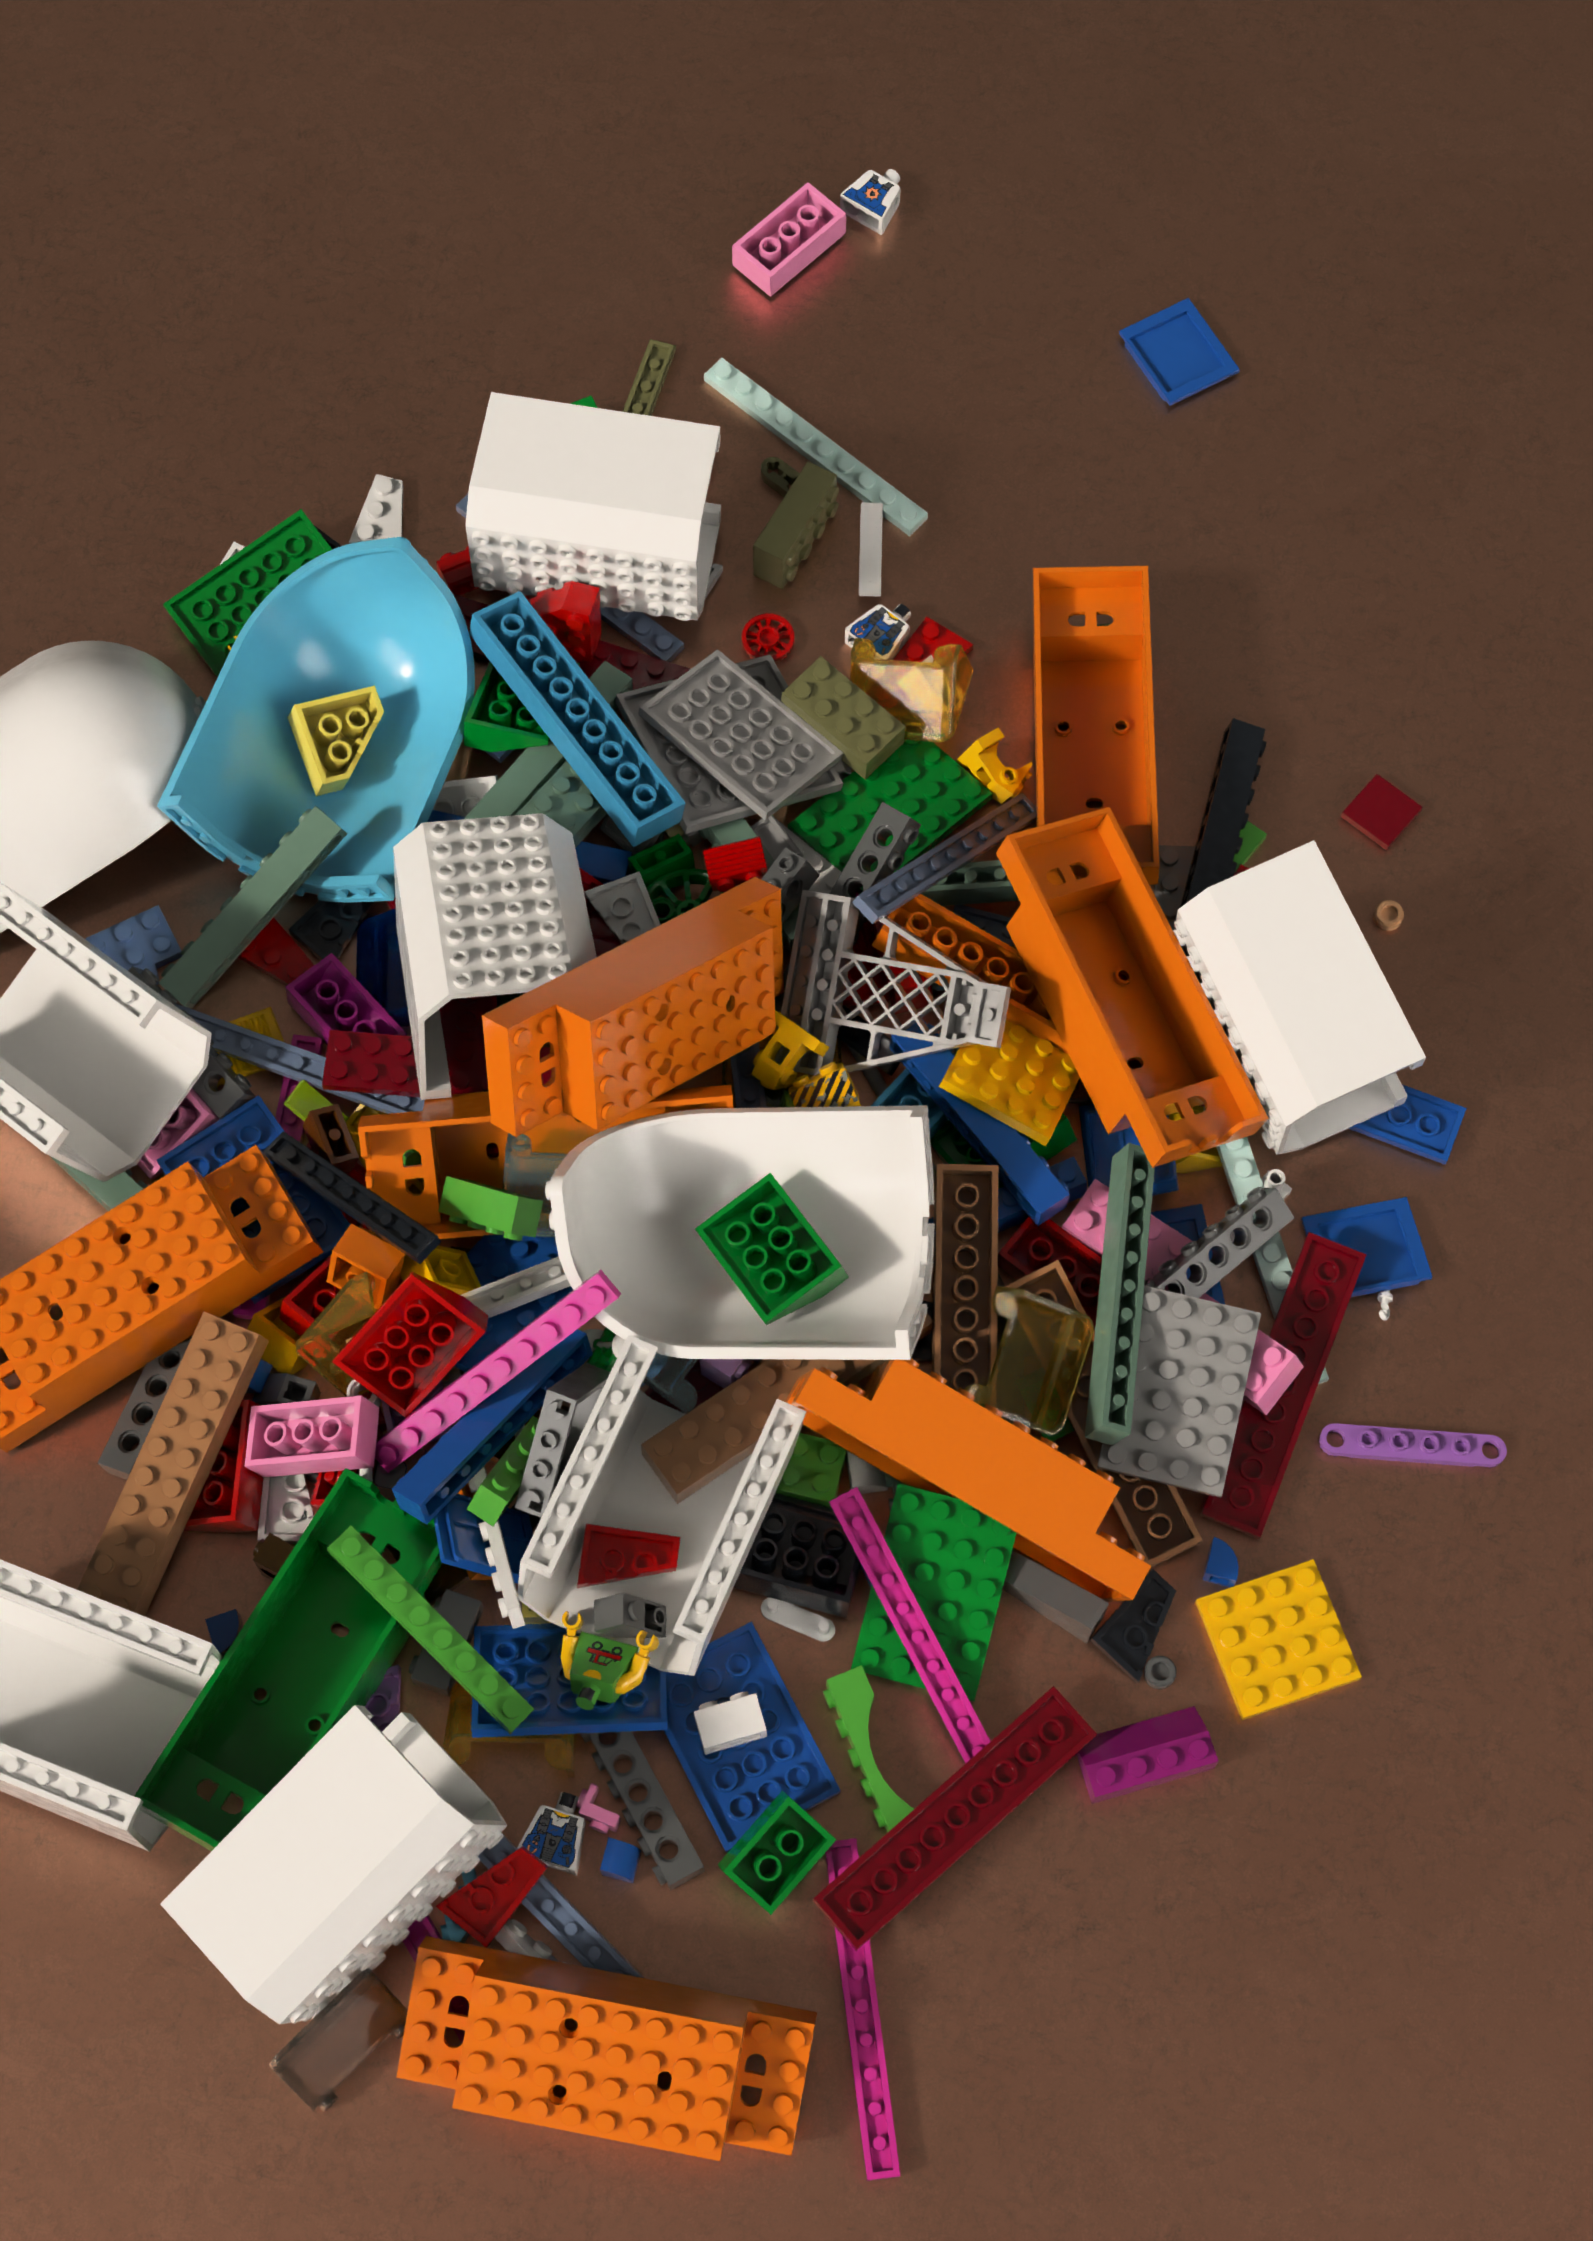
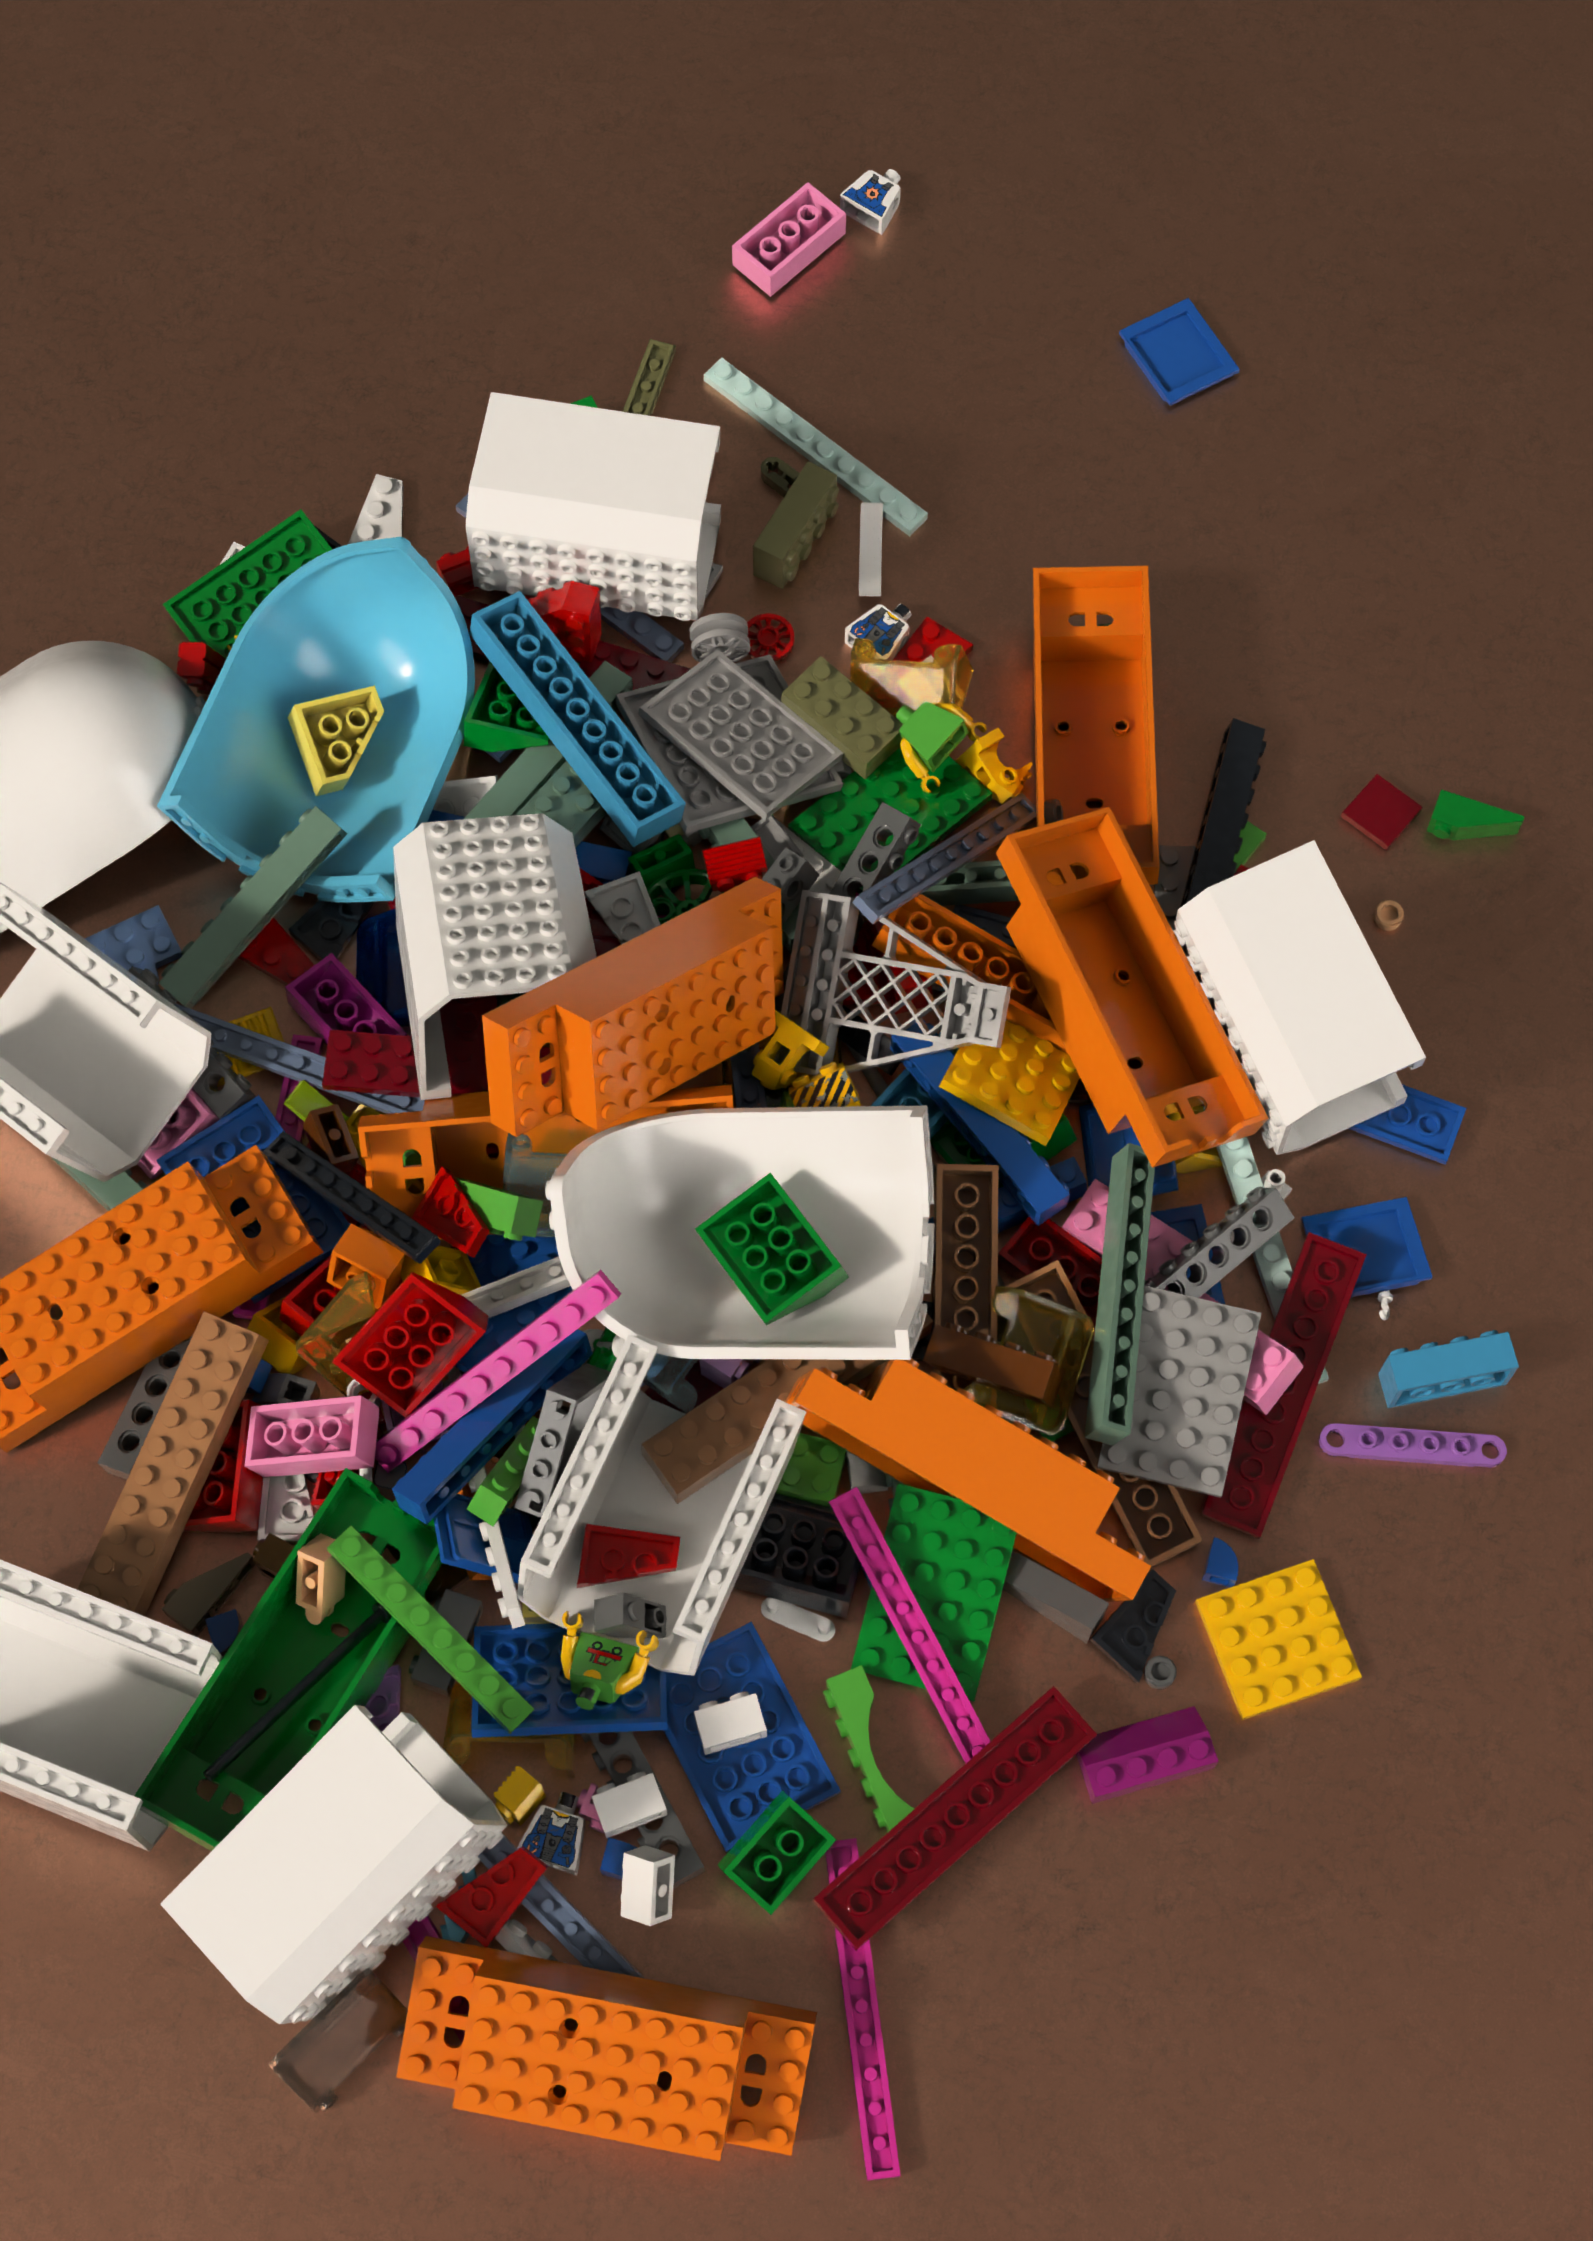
none -> dark tan slope [162,1552,255,1637]
none -> red brick [177,642,226,695]
none -> black bar [203,1602,392,1782]
none -> light nougat brick [296,1533,346,1625]
none -> red wing [412,1166,490,1258]
none -> yellow brick [494,1766,546,1826]
none -> white brick [591,1771,668,1839]
none -> white brick [621,1845,675,1926]
none -> light grey wheel [689,613,750,662]
none -> bright green torso [896,702,987,793]
none -> reddish brown brick [923,1322,1065,1408]
none -> dark grey tile [1044,799,1063,824]
none -> dark azure brick [1378,1330,1519,1408]
none -> green slope [1426,789,1525,840]

